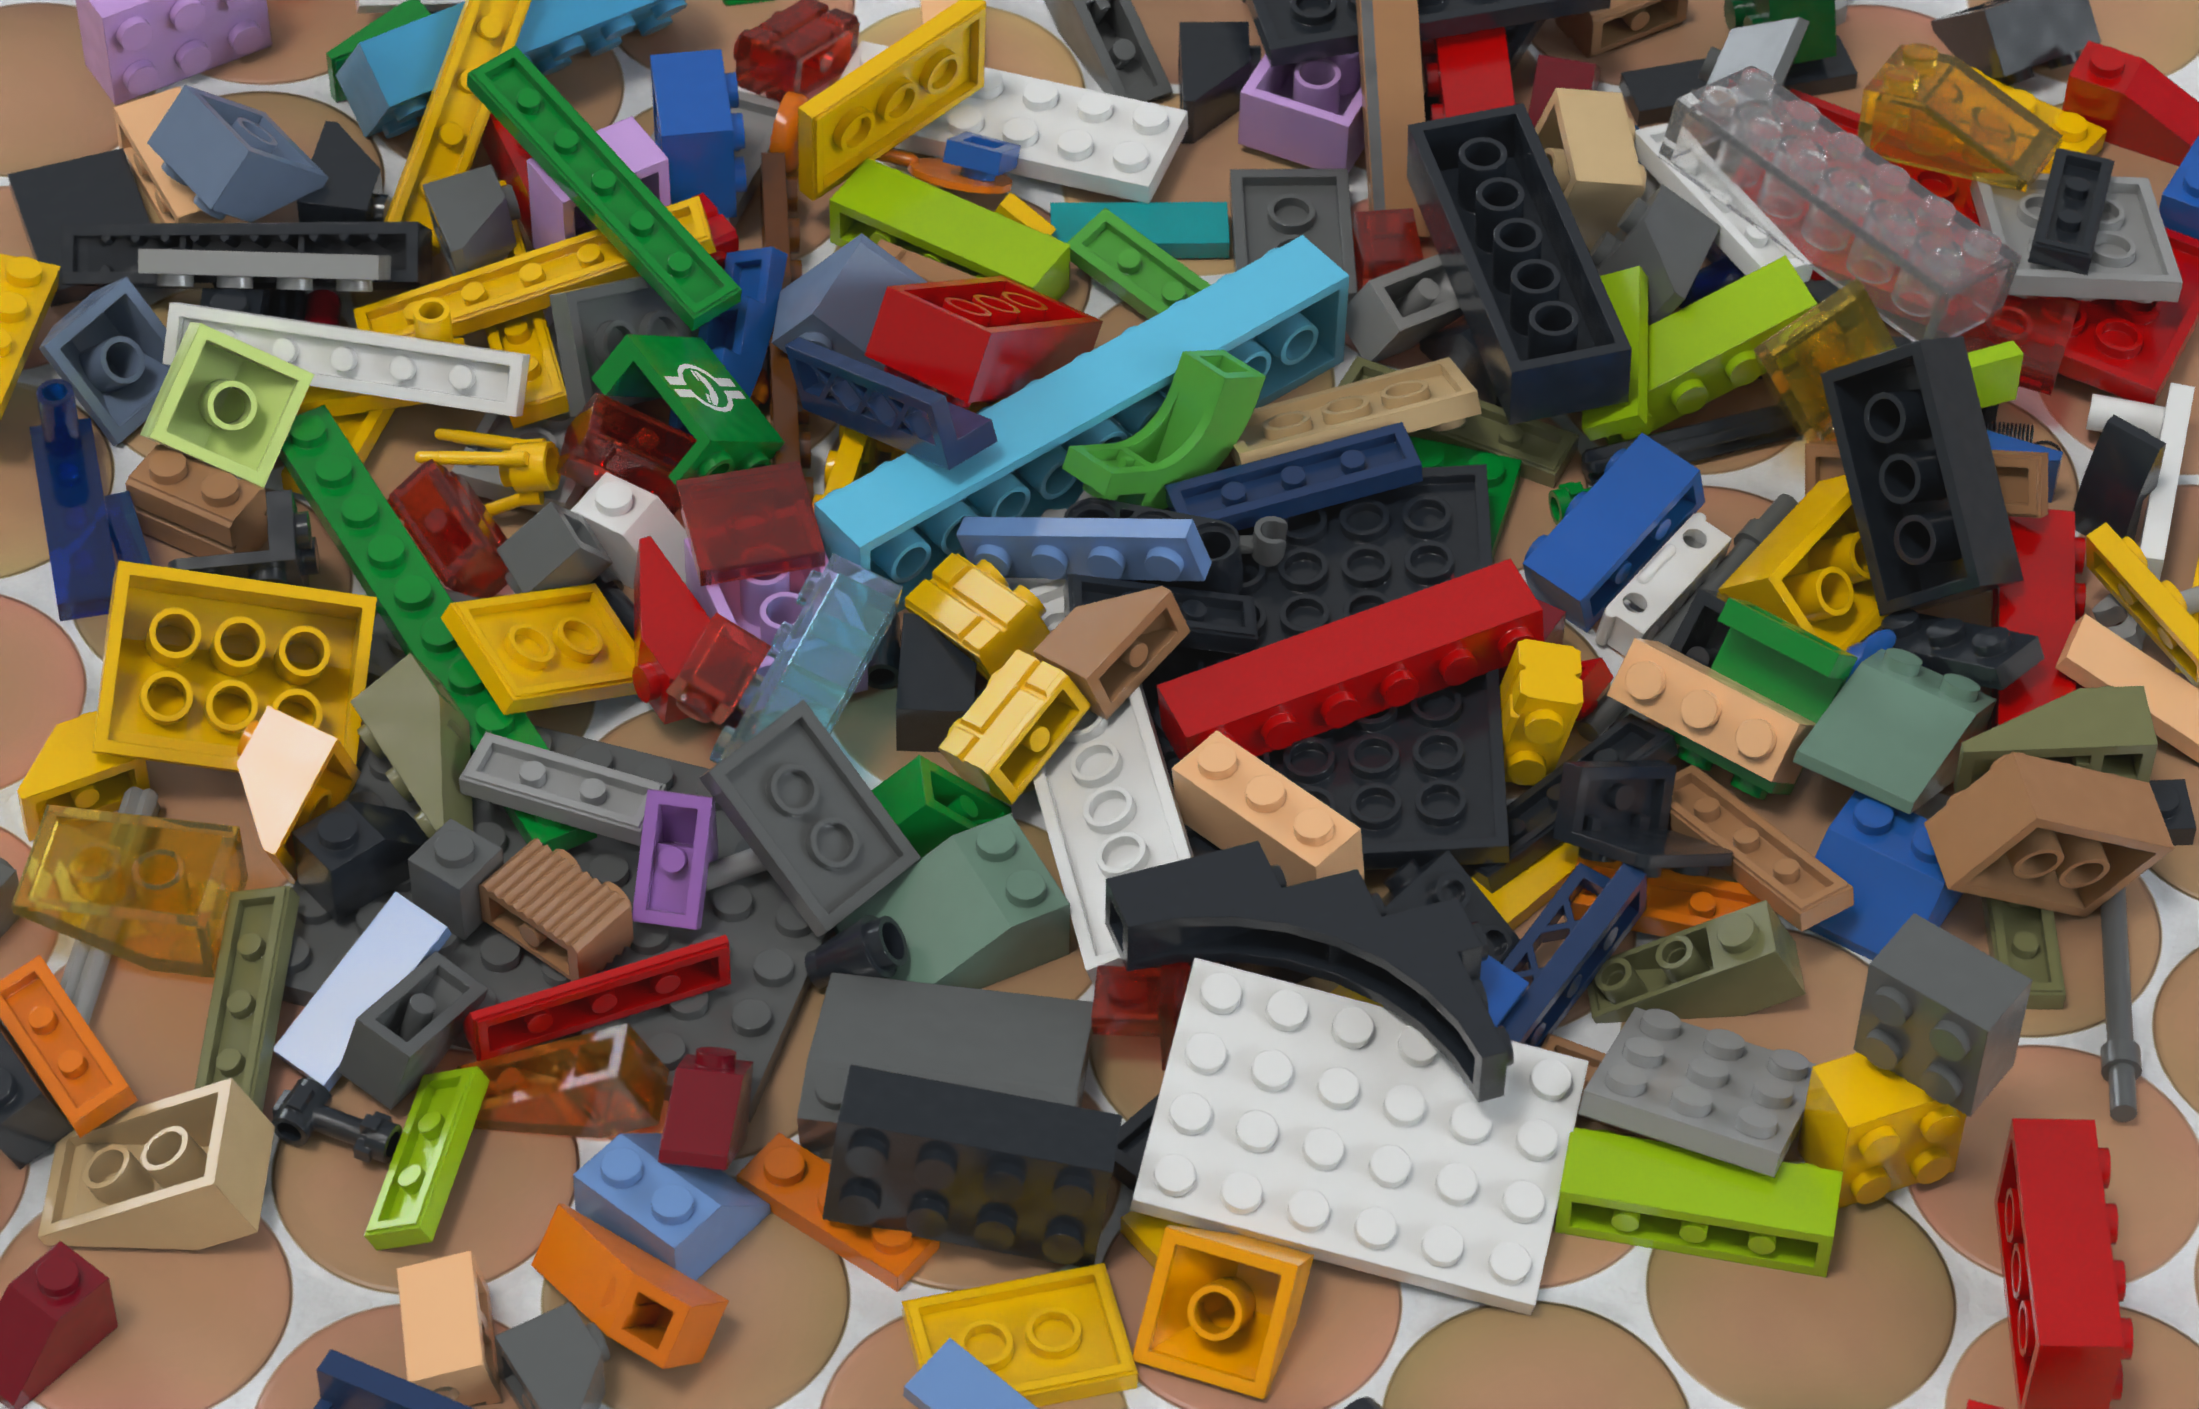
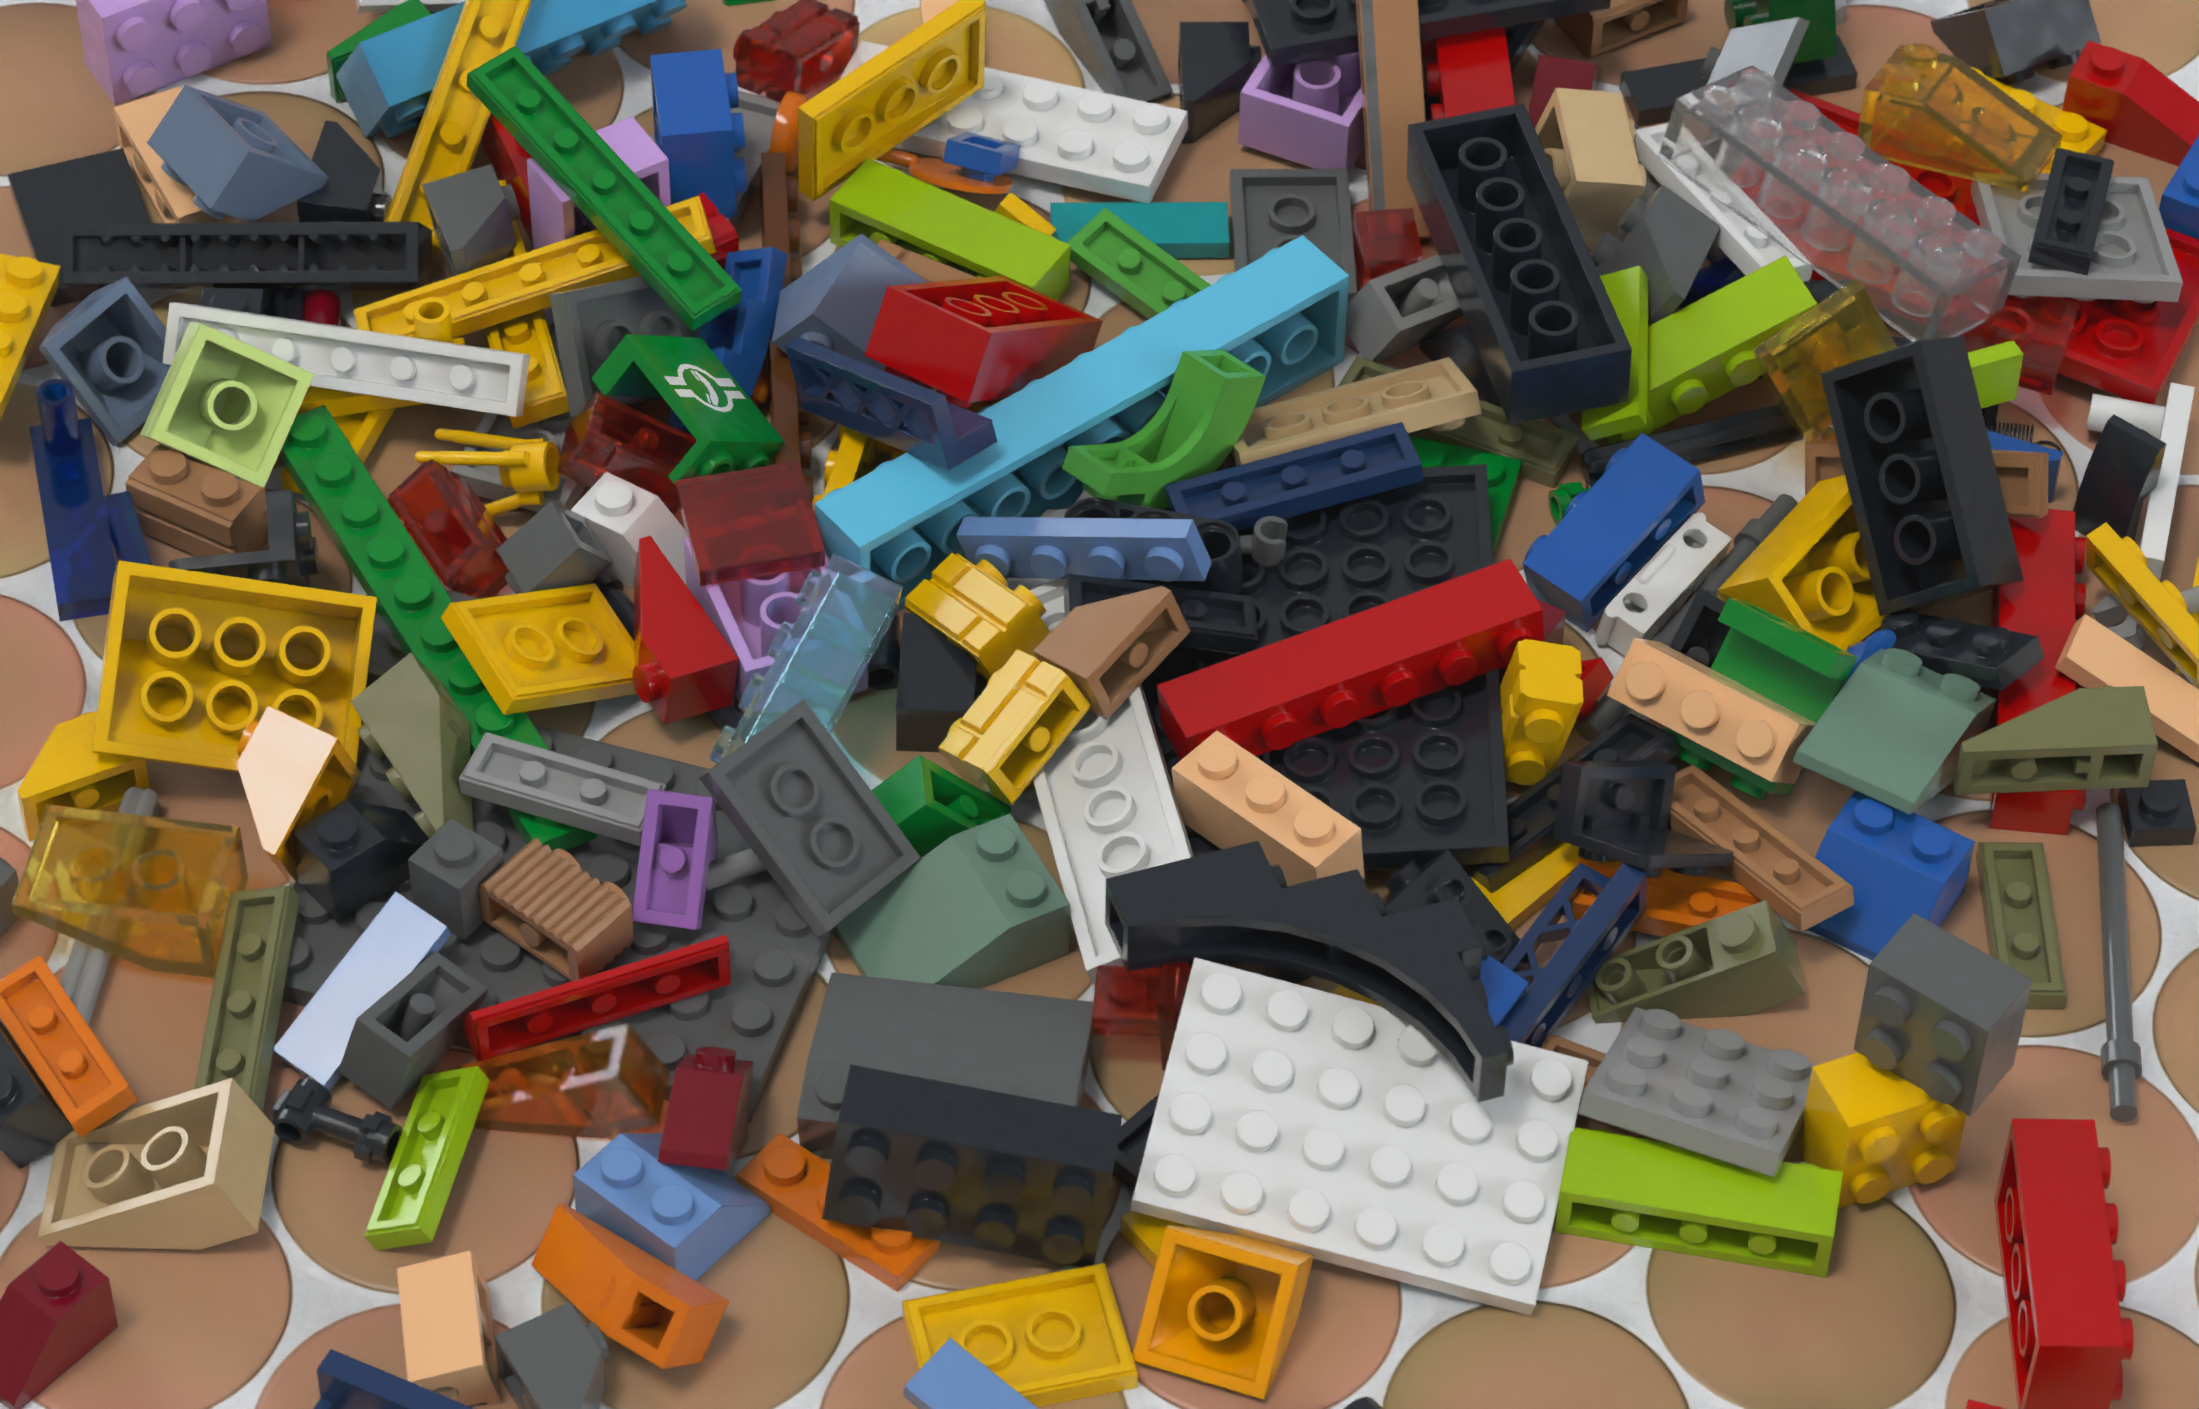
light grey plate [138,249,391,292] -> none
clear red brick [665,612,772,725] -> none
black cone [805,915,908,989] -> none
medium nougat brick [1924,752,2175,918] -> none

